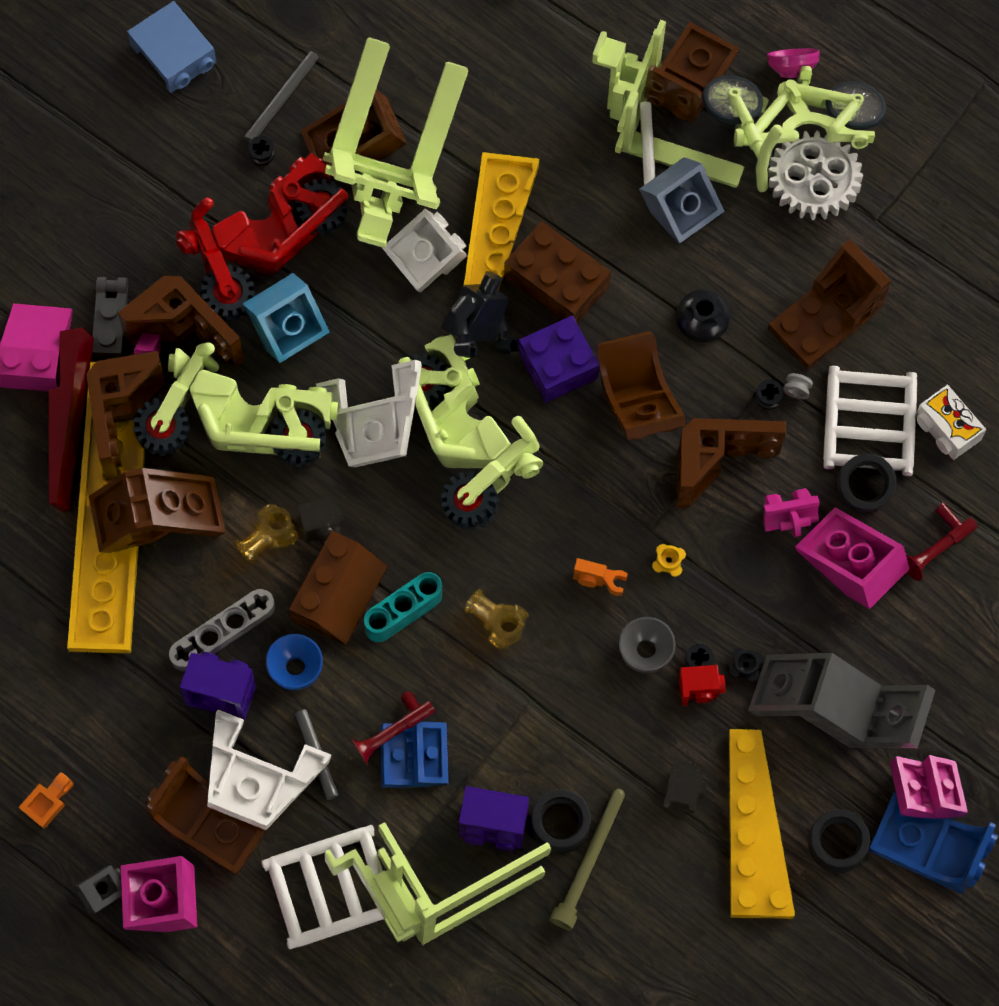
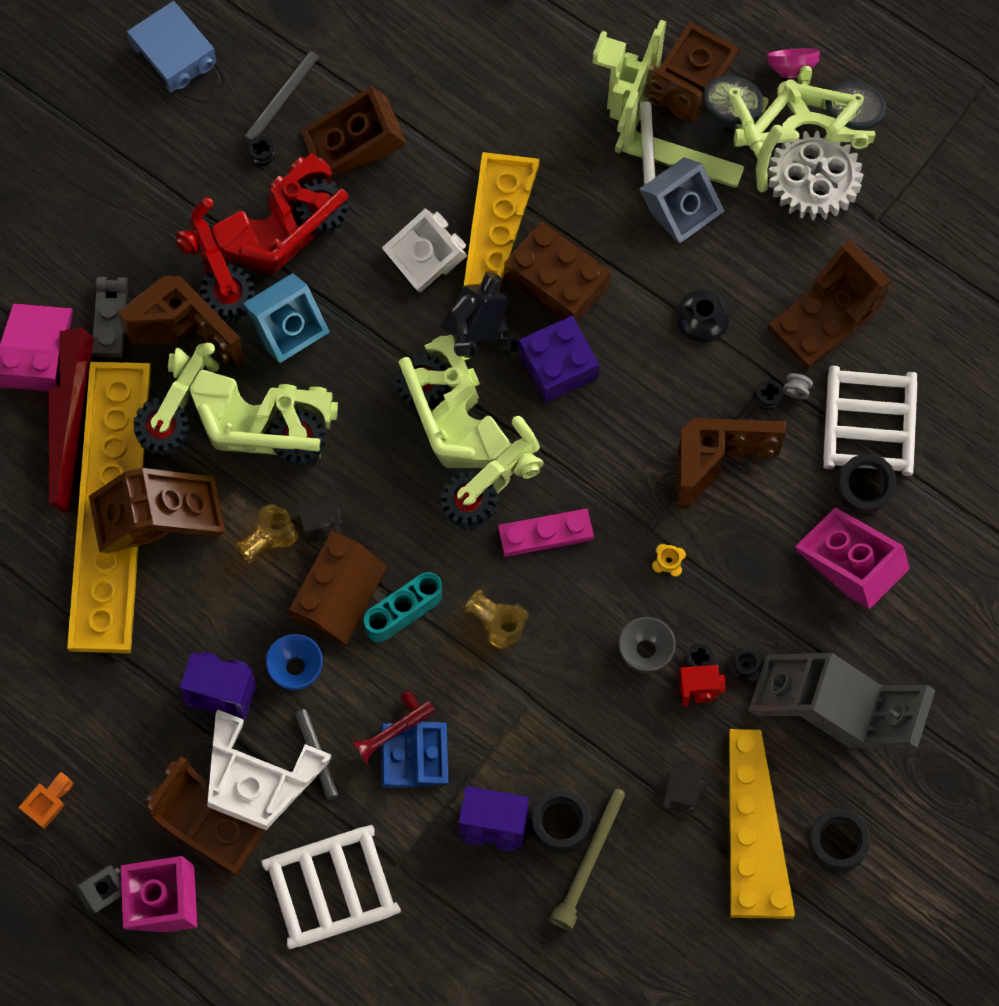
reddish brown bracket [86,351,166,481] -> none
dark pink piece [134,333,161,355] -> none
light grey beam [169,589,275,671] -> none
white wing [316,360,422,467] -> none
yellowish green piece [323,37,468,248] -> none
yellowish green piece [325,822,551,945] -> none
orange plate [573,558,628,596] -> none
reddish brown bracket [596,331,686,440] -> none
dark pink hips [763,488,820,537] -> none
blue bracket [868,792,998,894] -> none
dark pink slope [890,755,968,818] -> none
dark red piece [906,502,978,581] -> none
white brick [916,385,986,460] -> none
none -> dark pink plate [498,508,594,557]

